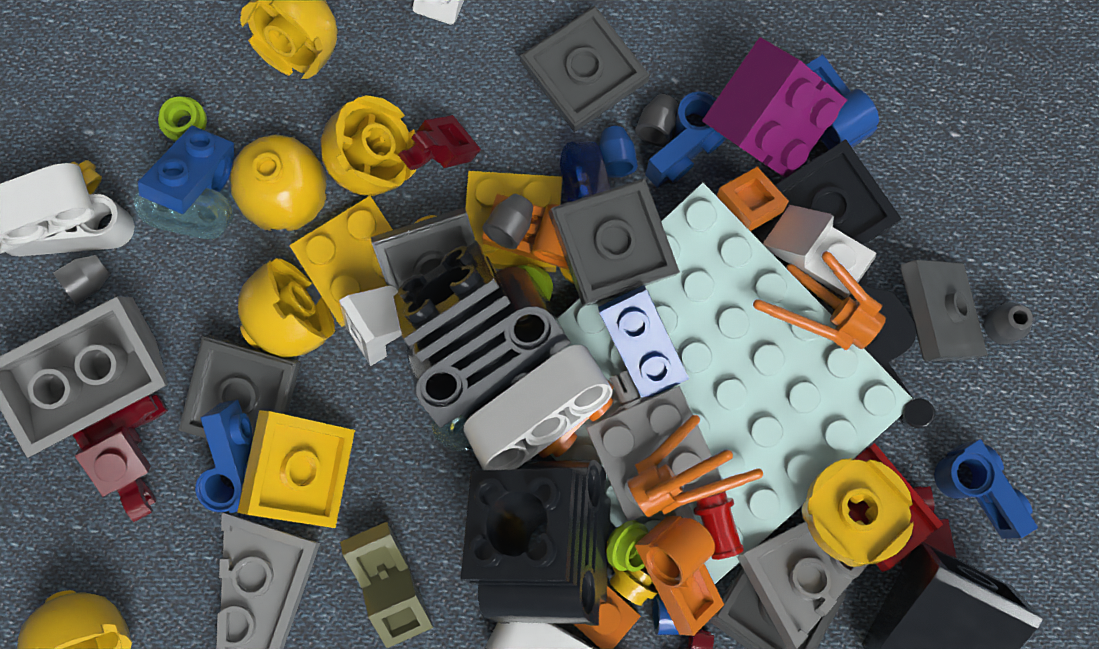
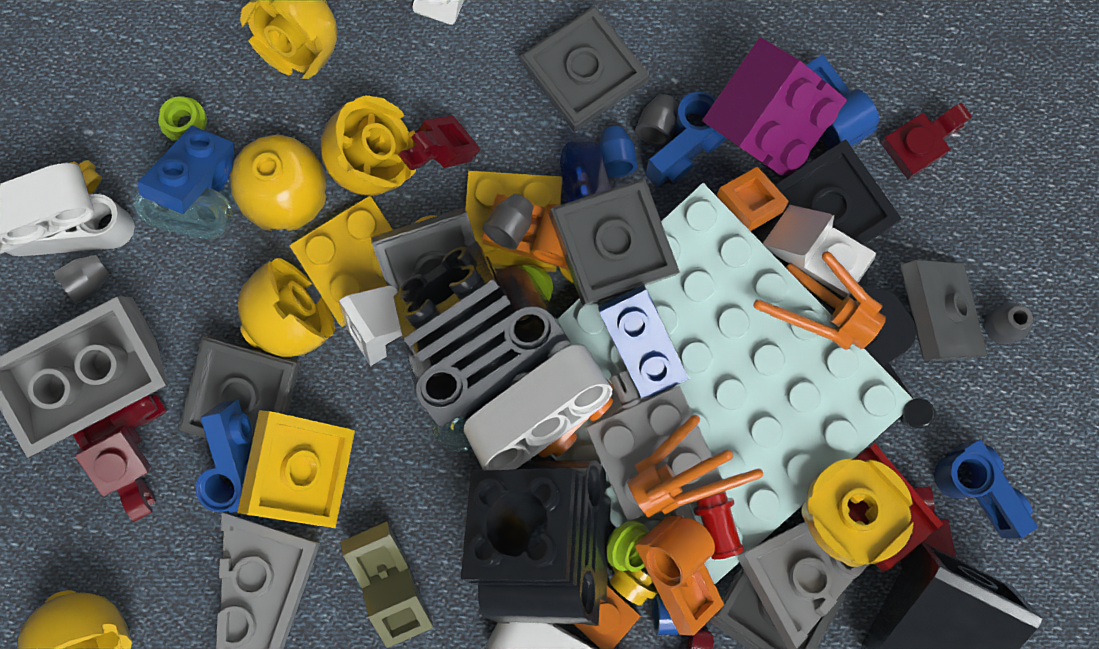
none -> dark red plate [881,102,972,180]

